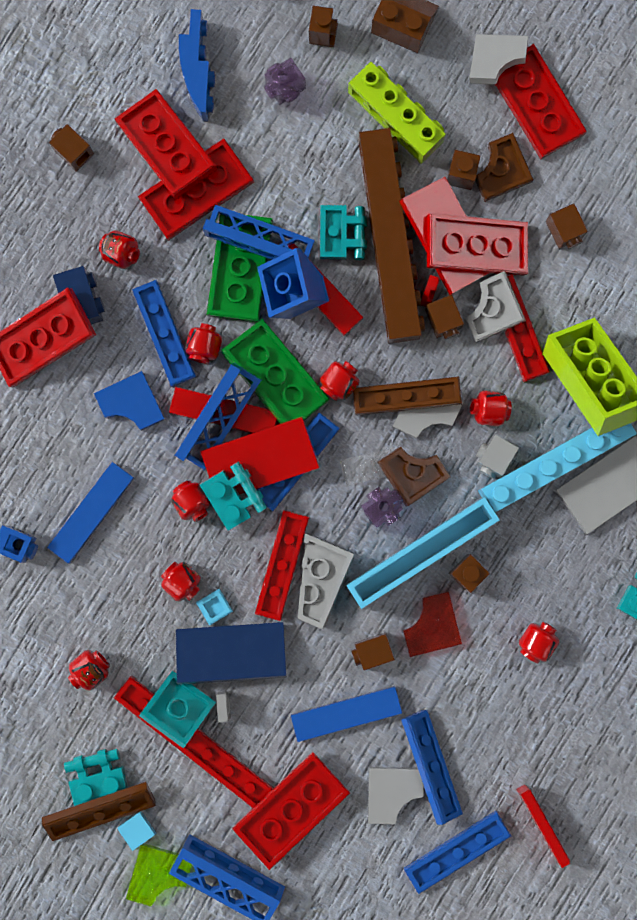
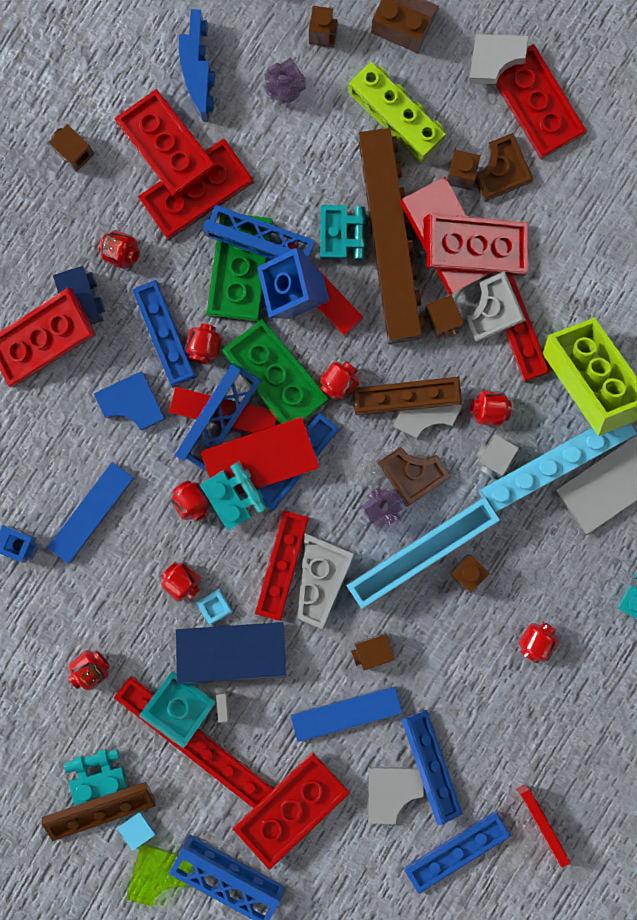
clear red tile [403,591,462,657] -> none
red tile [421,275,439,307] -> none
reddish brown brick [545,203,588,249] -> none

